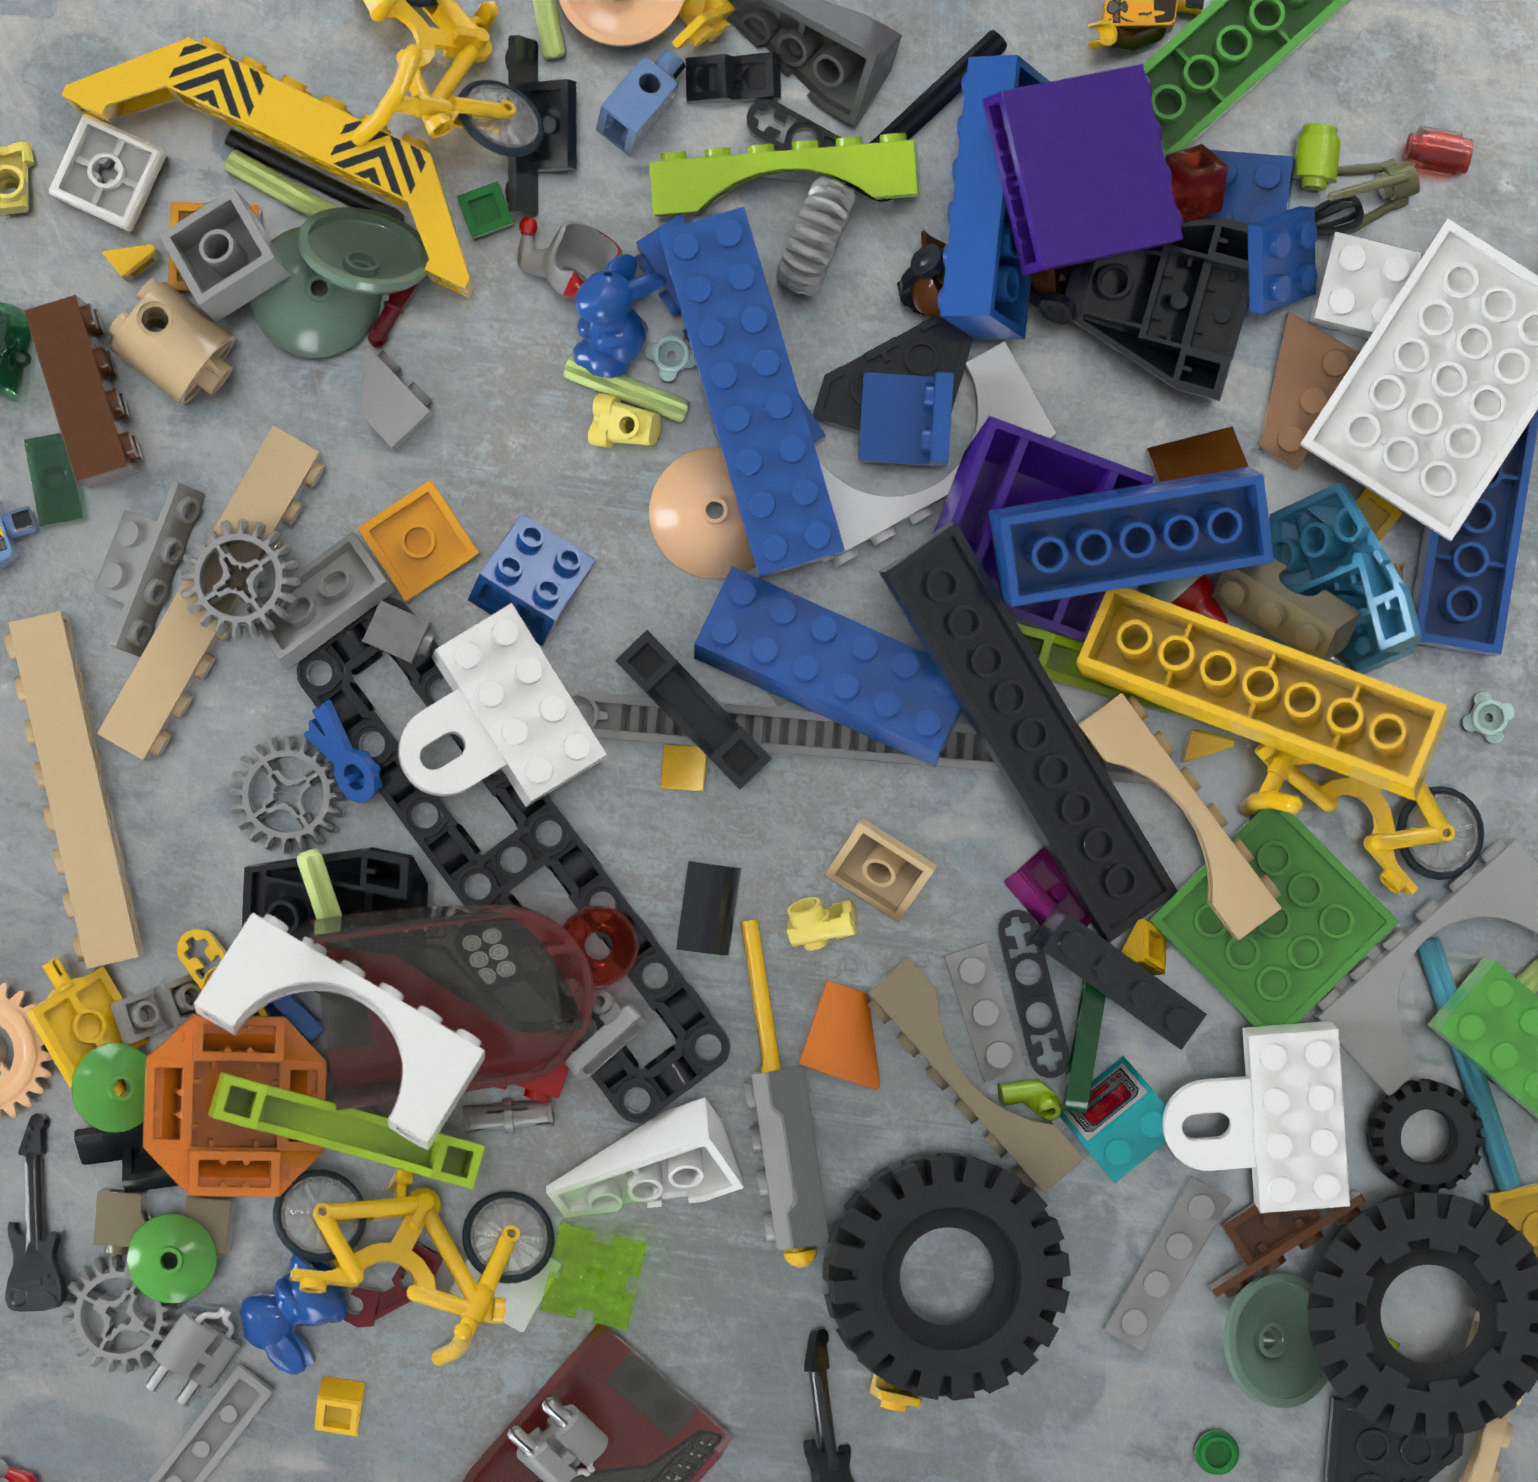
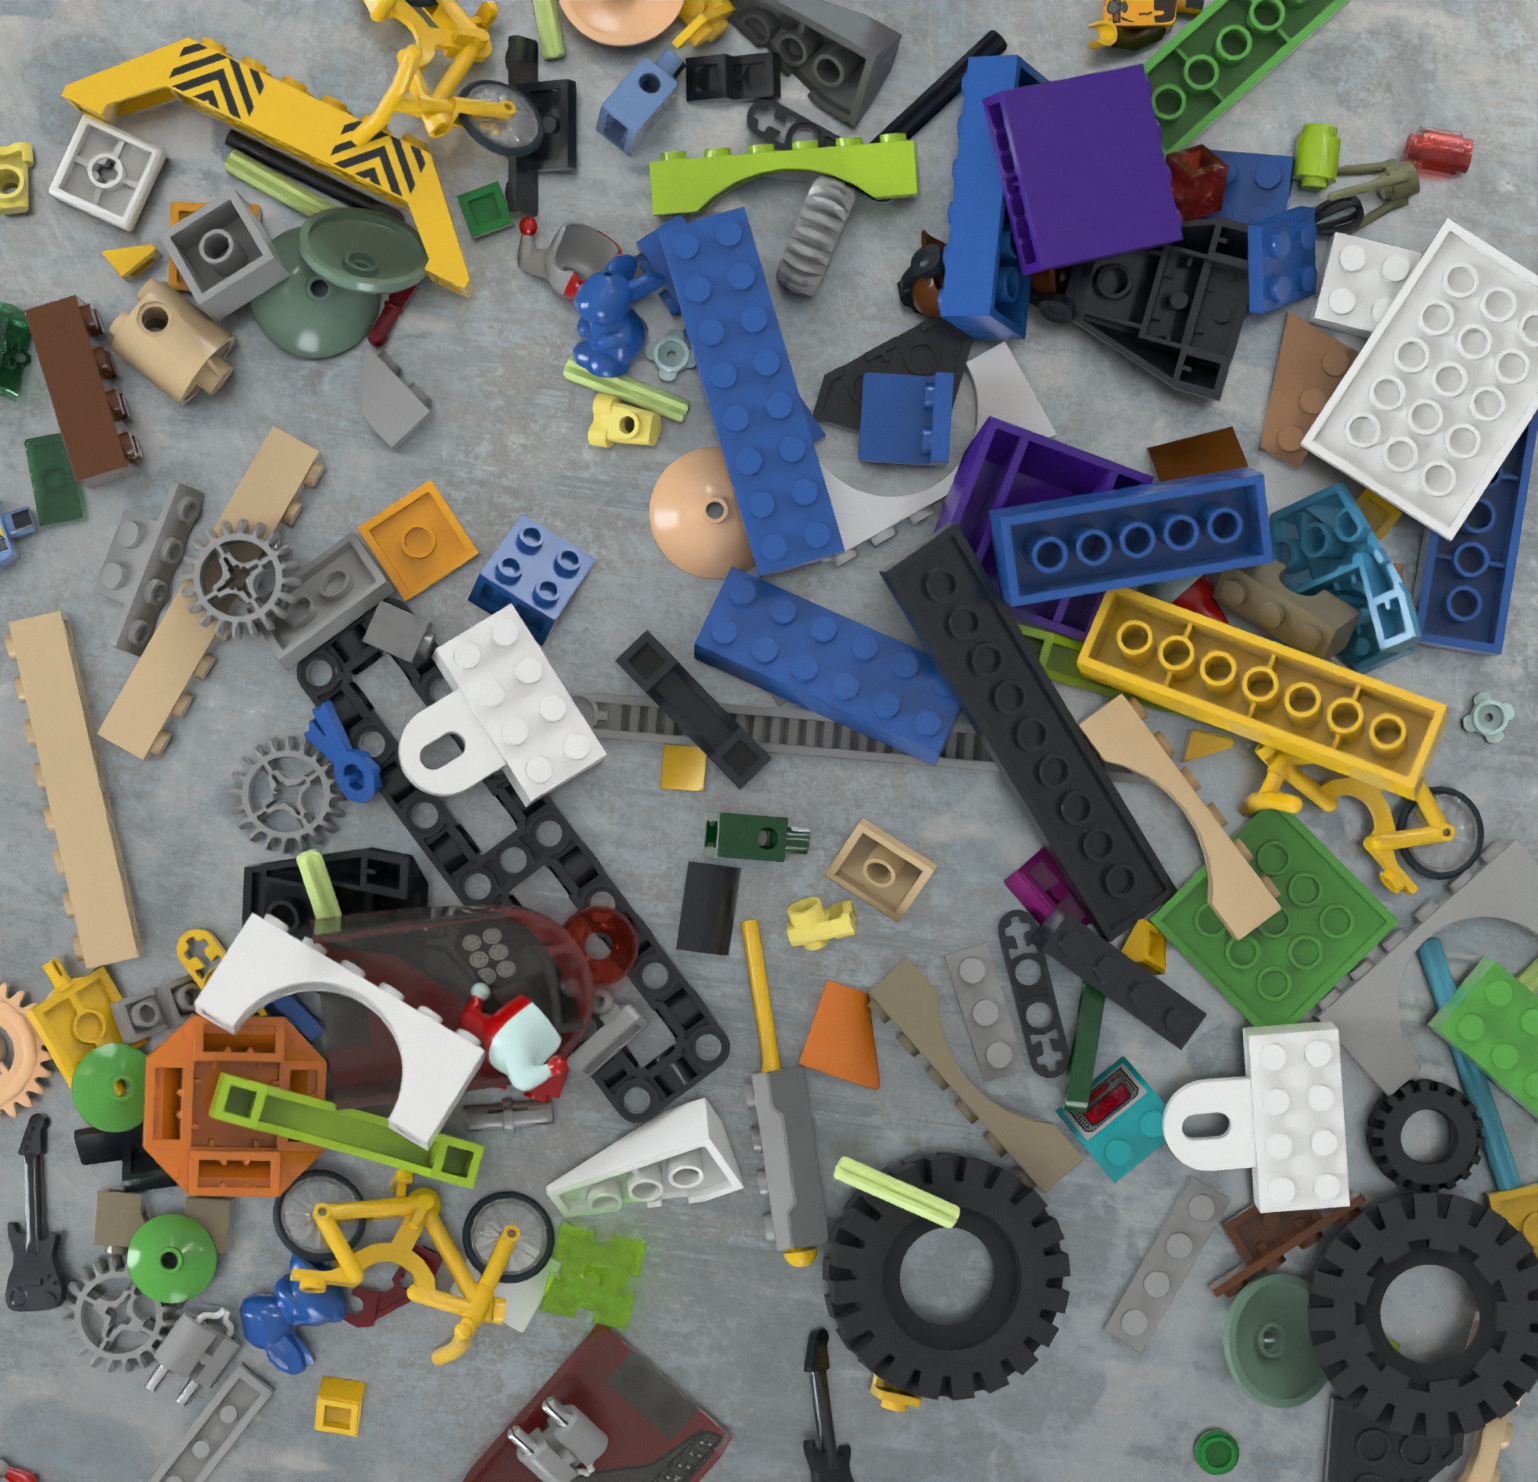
lime arm [998,1079,1063,1121] -> none
none -> light aqua piece [458,983,568,1092]
none -> dark green torso [703,811,810,862]
none -> yellowish green axle [834,1156,960,1229]

